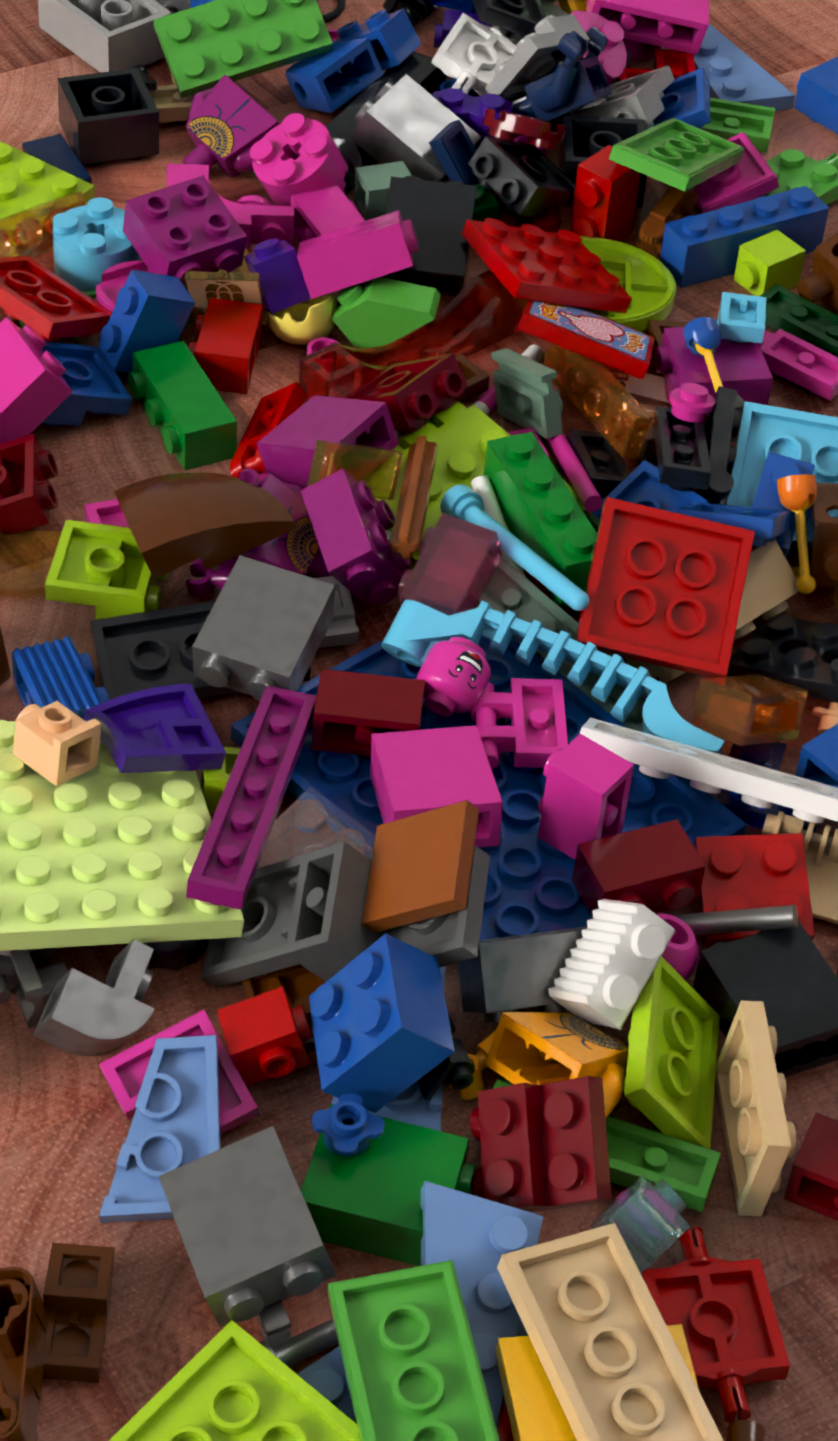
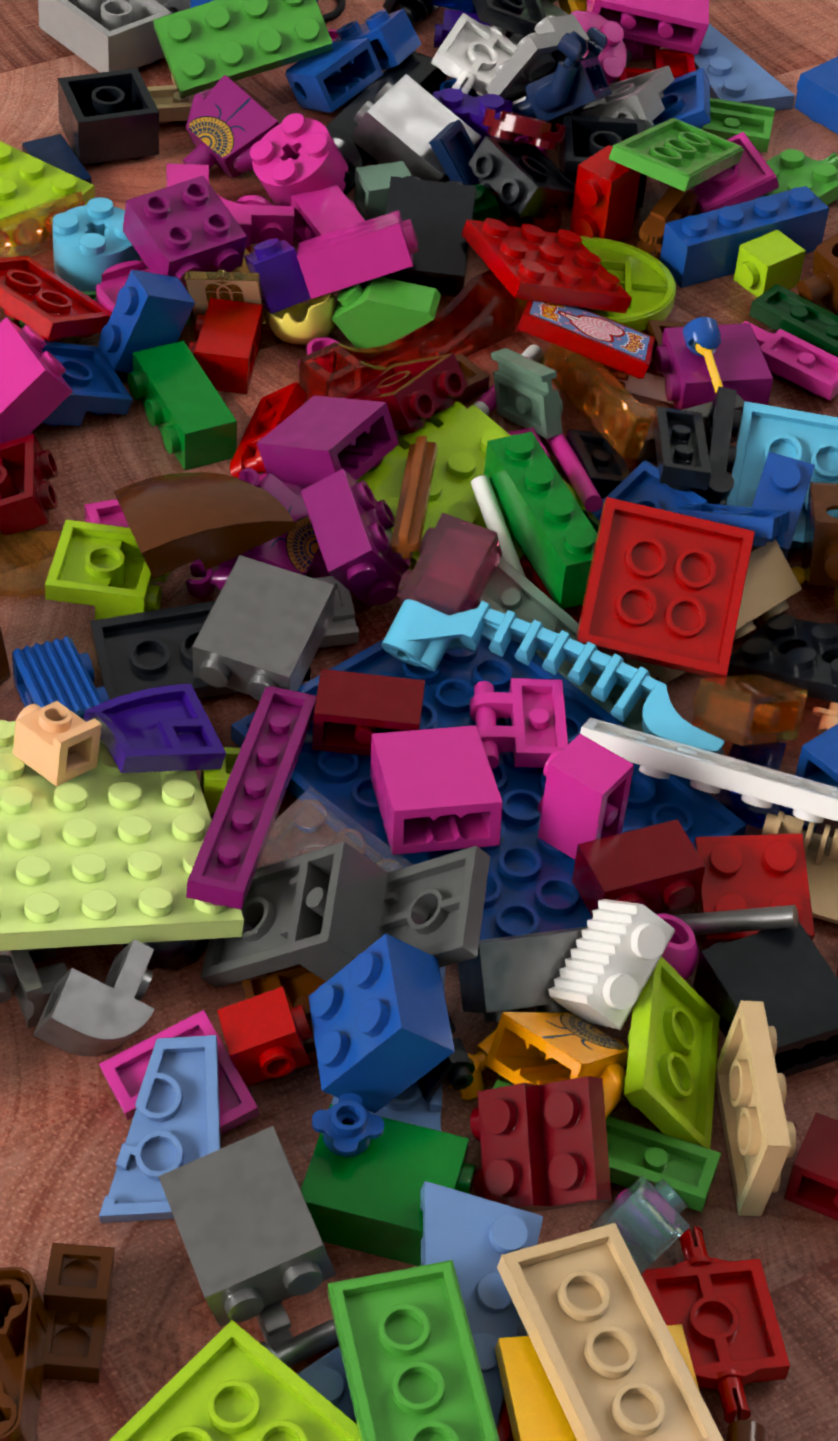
black hinge [134,65,157,91] -> none
clear yellow tile [307,439,404,500] -> none
dark orange tile [362,800,479,933] -> none
dark pink head [416,637,491,717] -> none
medium azure piece [440,484,590,611] -> none
dark pink plate [669,383,716,423] -> none
medium azure bracket [717,292,767,344] -> none
hinge [777,474,817,594] -> none

